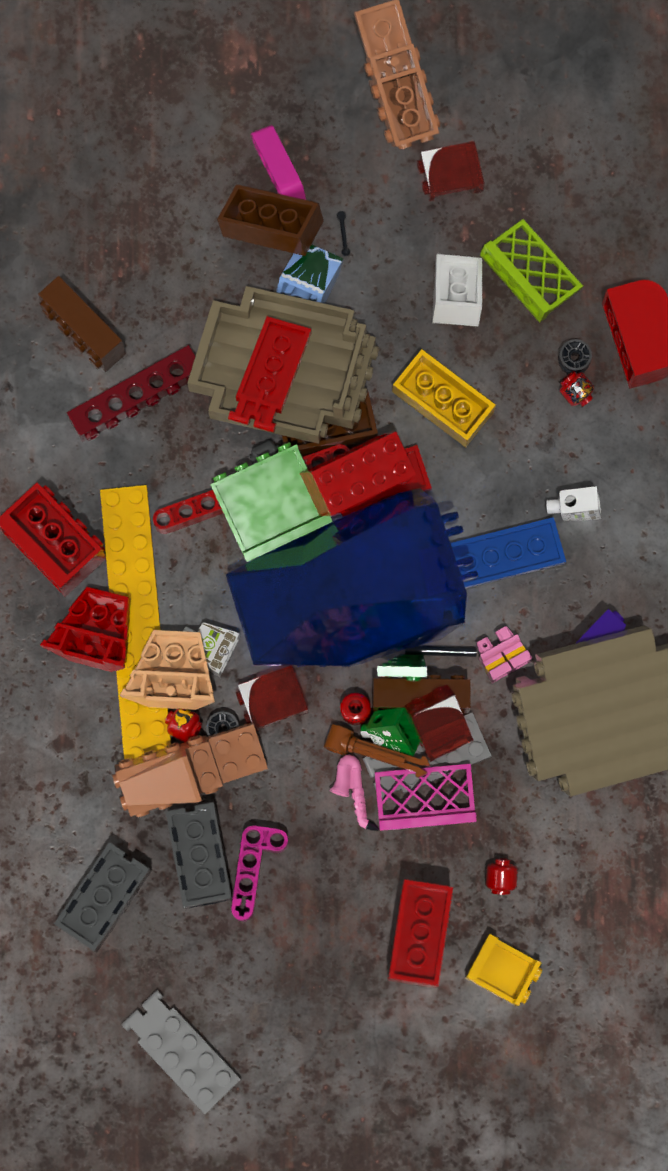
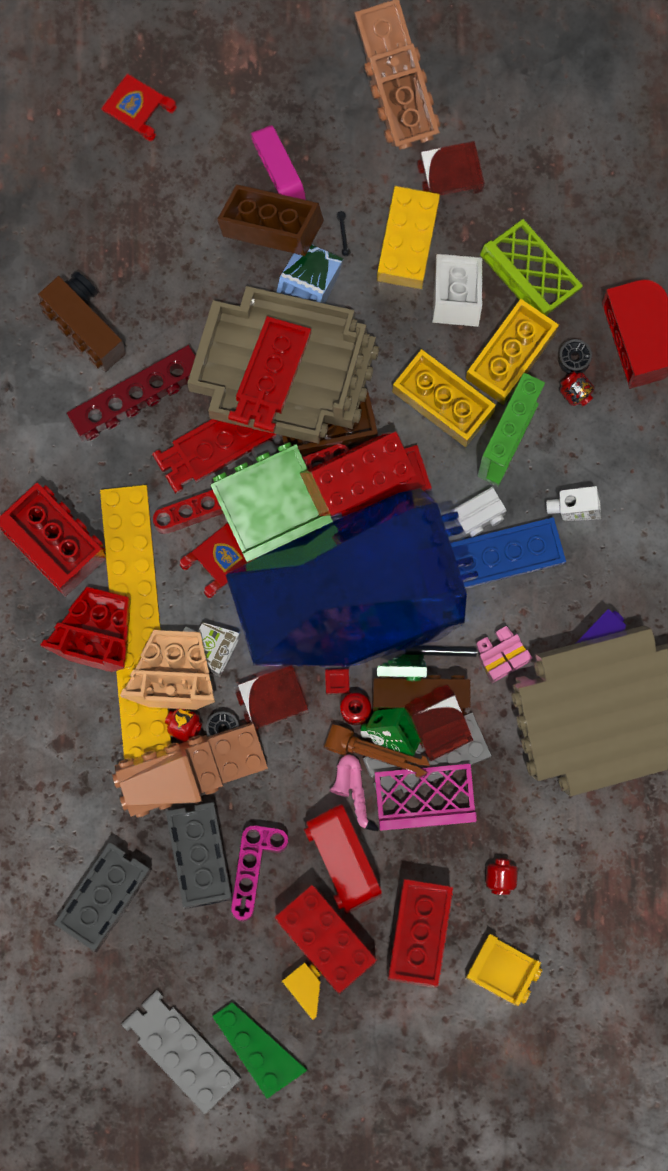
none -> black wheel [65,271,98,305]
none -> red flag [101,74,177,142]
none -> red hinge [152,419,276,494]
none -> red flag [180,523,258,598]
none -> green wing [212,1003,308,1099]
none -> red brick [275,885,377,995]
none -> yellow slope [282,963,321,1020]
none -> windscreen [304,804,382,914]
none -> red tile [325,669,350,694]
none -> yellow brick [377,186,440,289]
none -> white brick [451,487,506,538]
none -> yellow brick [466,299,559,405]
none -> bright green panel [478,373,545,487]

